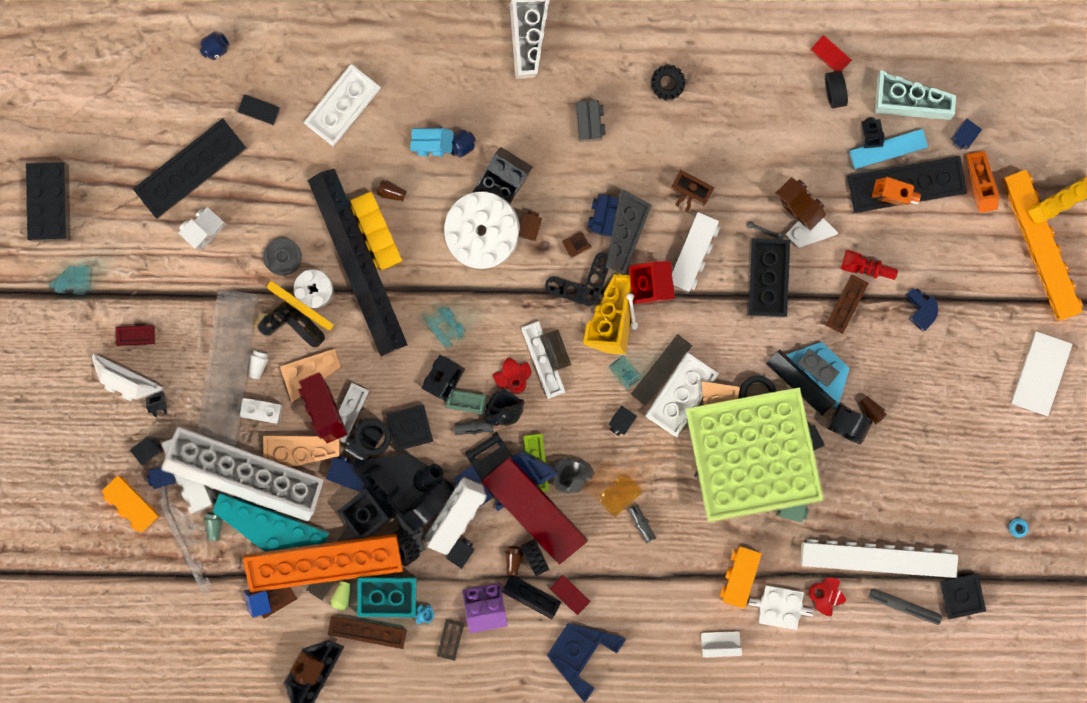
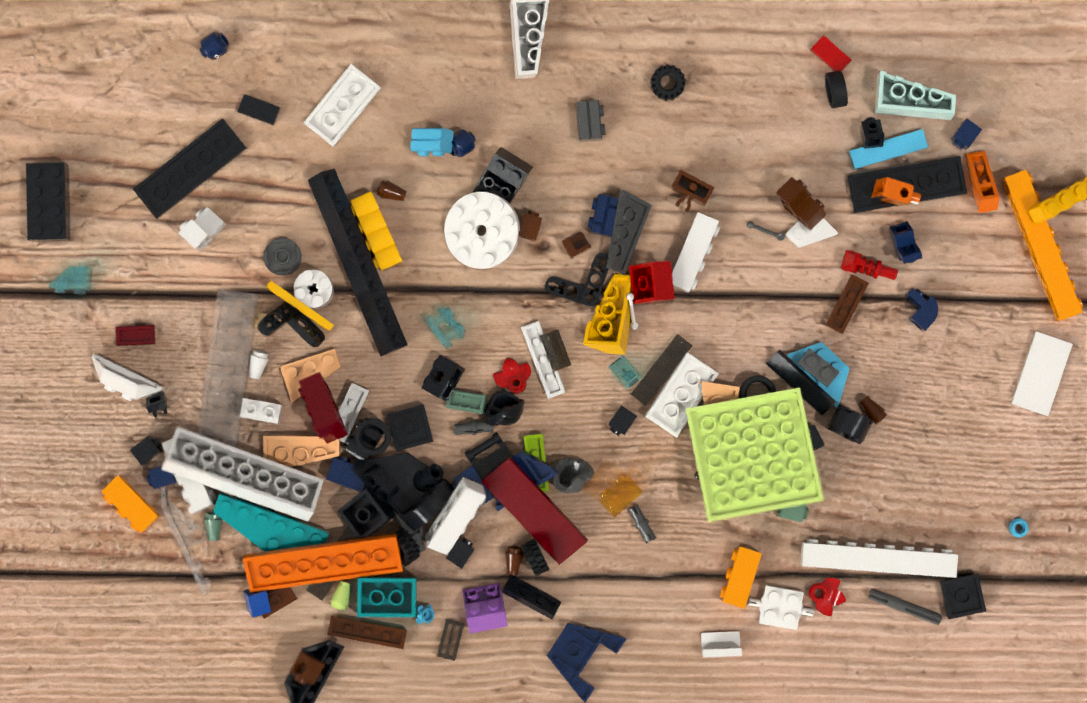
dark red tile [550,575,591,615] -> none
black brick [747,238,790,318] -> none
none -> dark blue brick [889,221,922,264]

